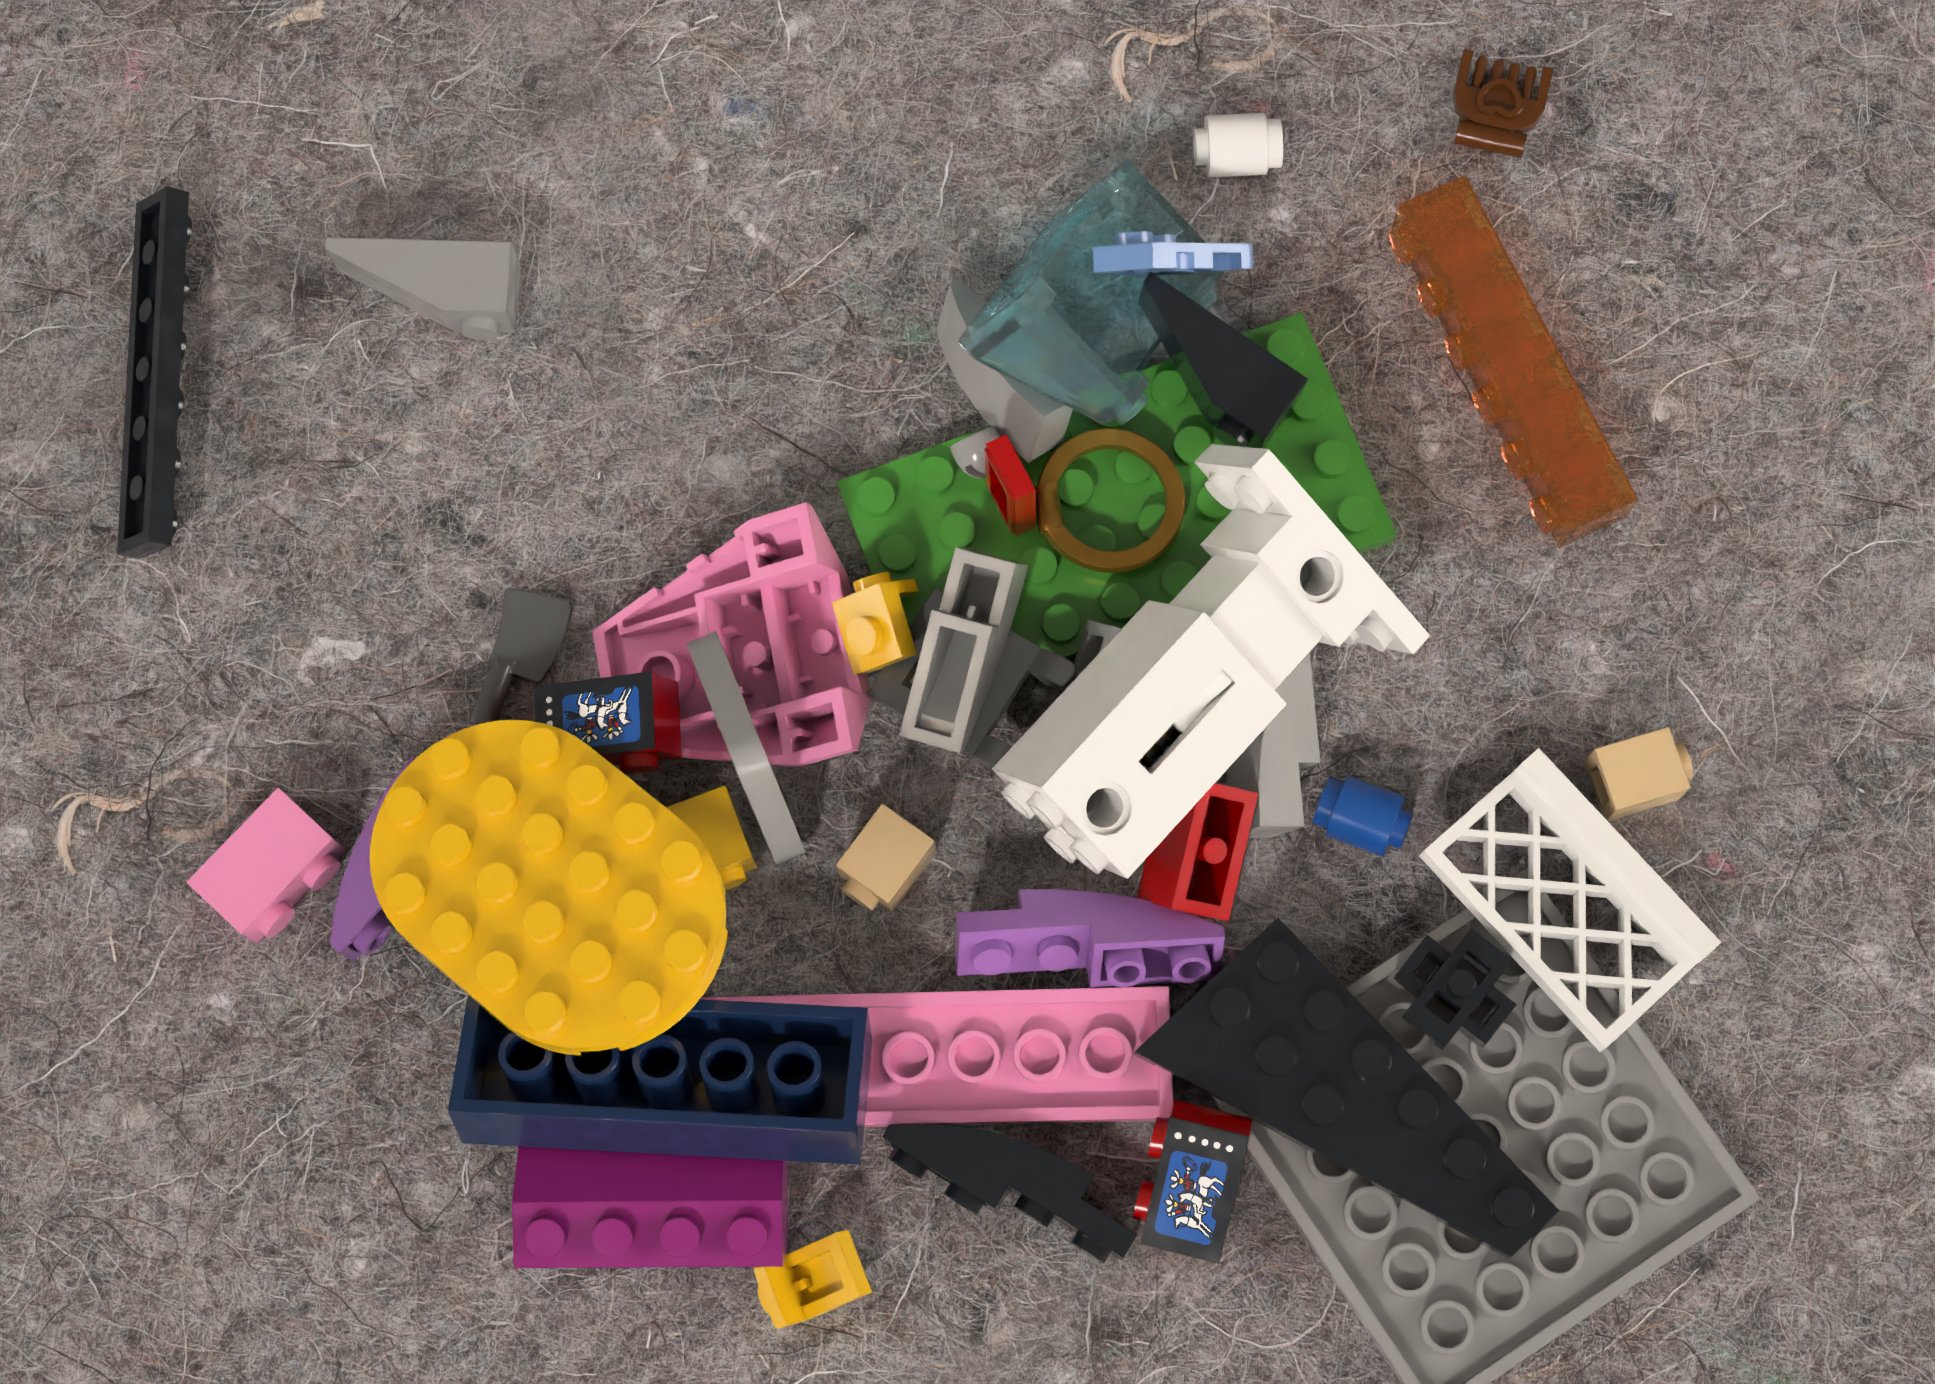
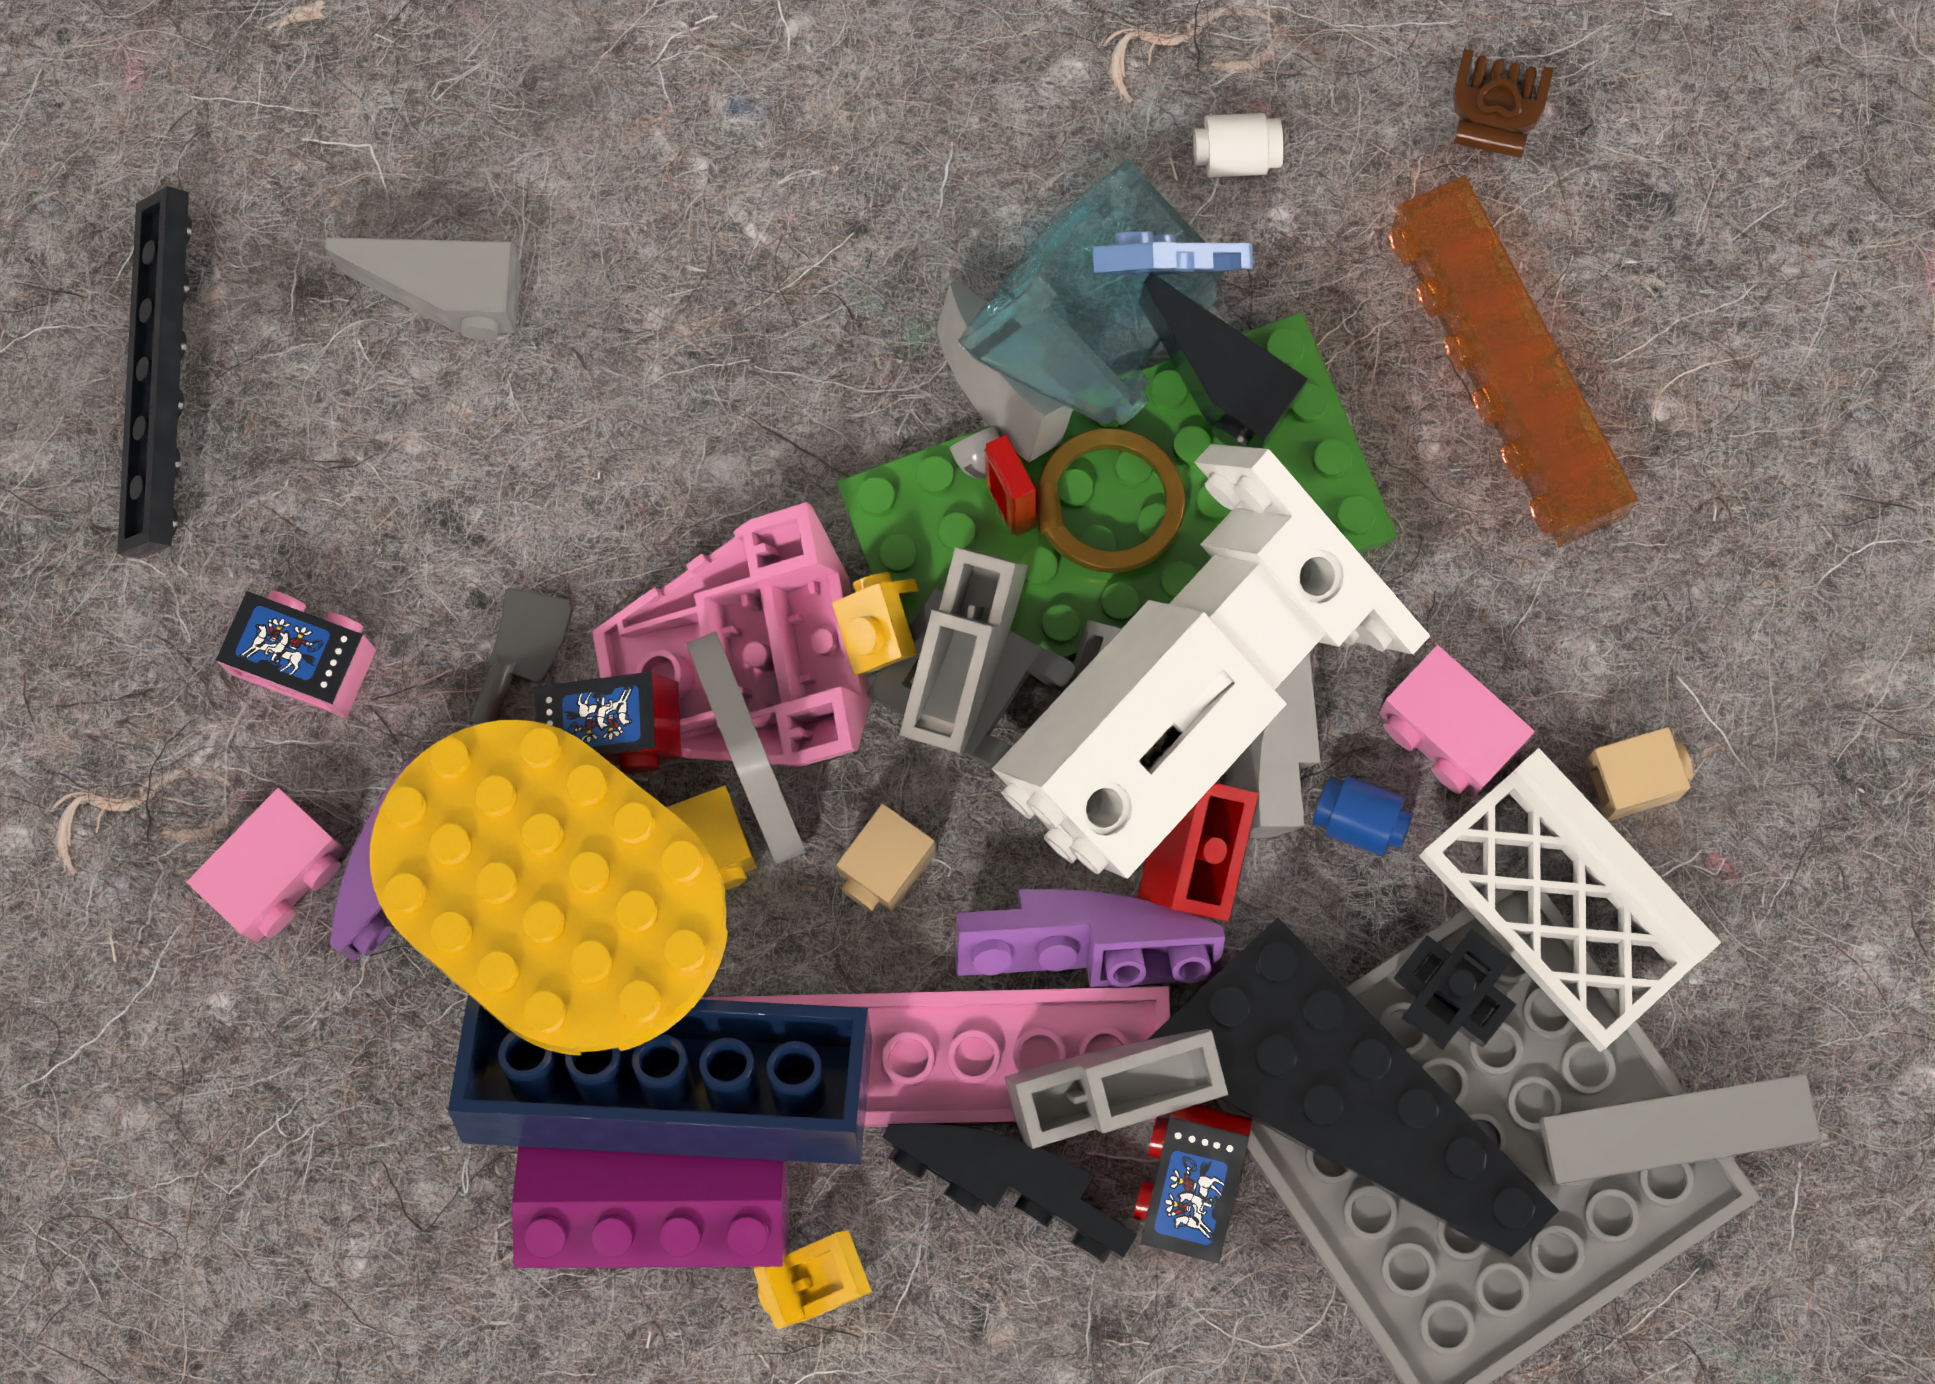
none -> brick [216,591,376,719]
none -> light grey slope [1004,1029,1228,1149]
none -> bright pink brick [1379,645,1535,799]
none -> light grey tile [1539,1074,1821,1186]

